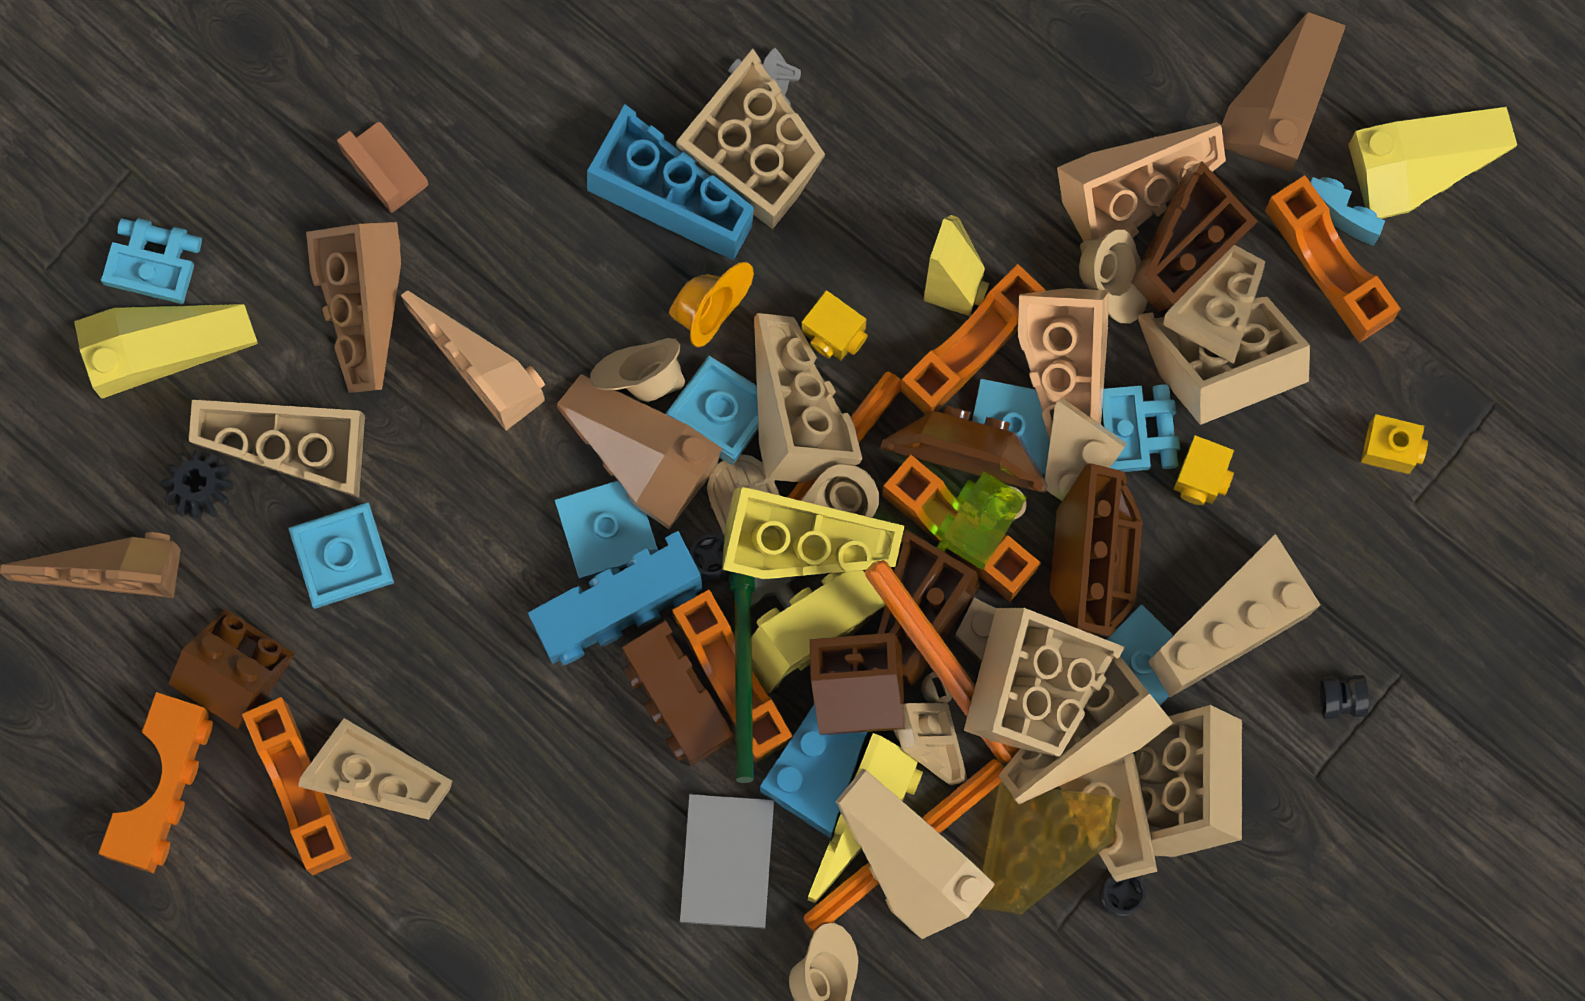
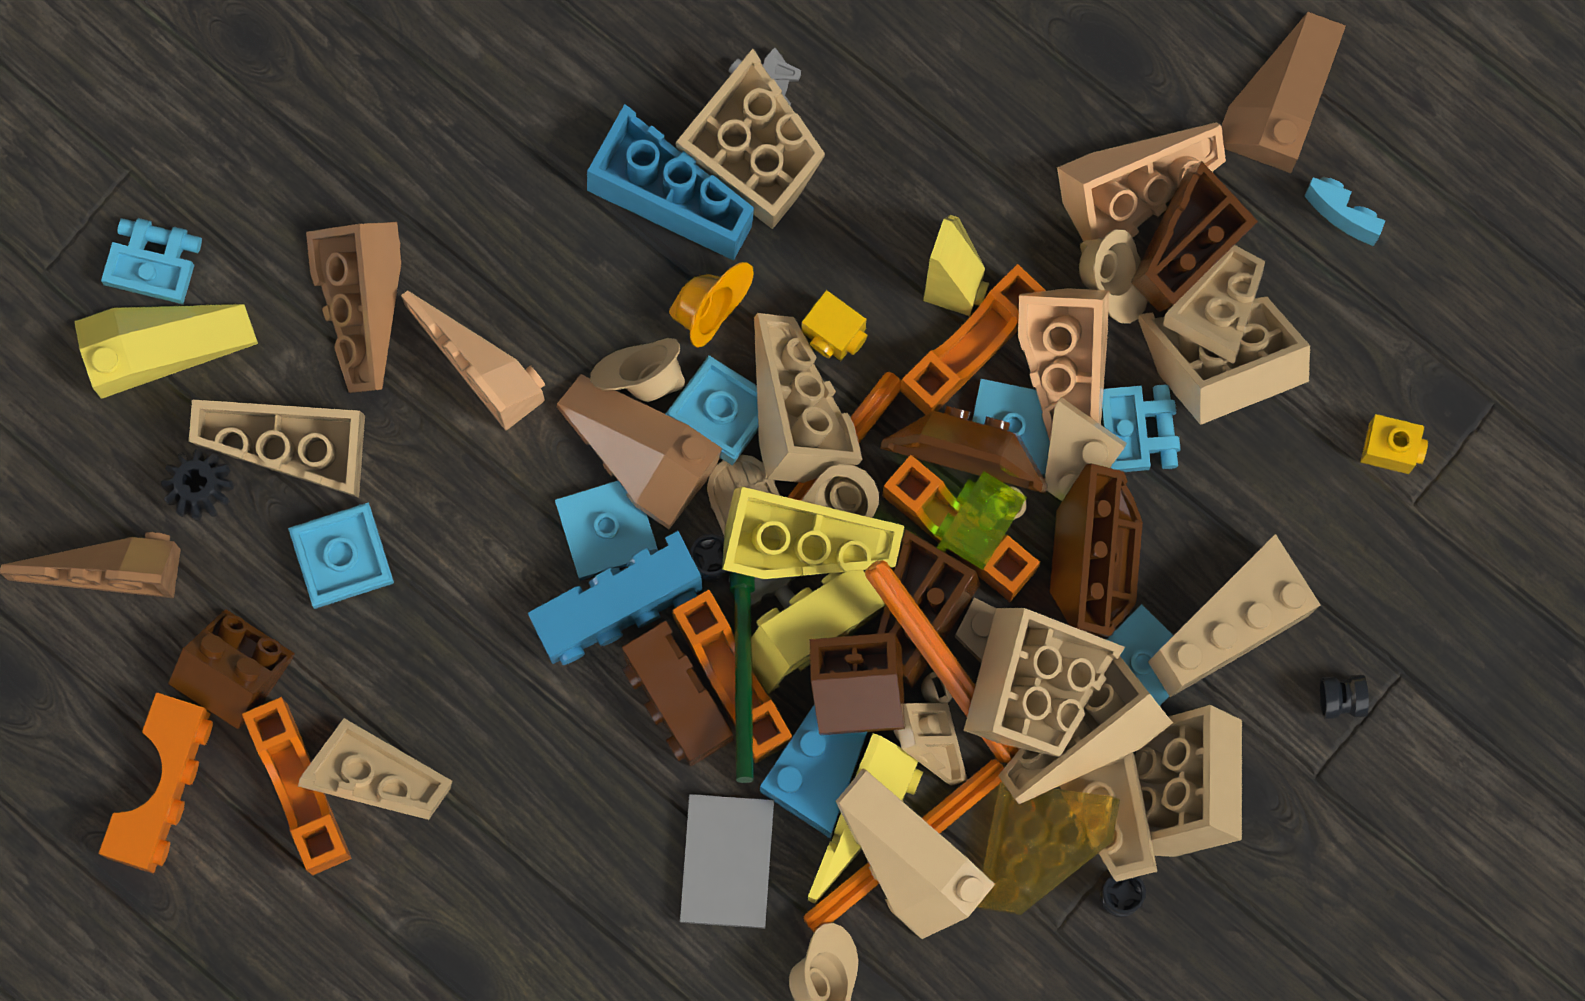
nougat panel [337,122,428,213] -> none
yellow brick [1173,435,1234,505] -> none
orange arch [1265,175,1401,343] -> none
light yellow wedge [1348,107,1517,219] -> none

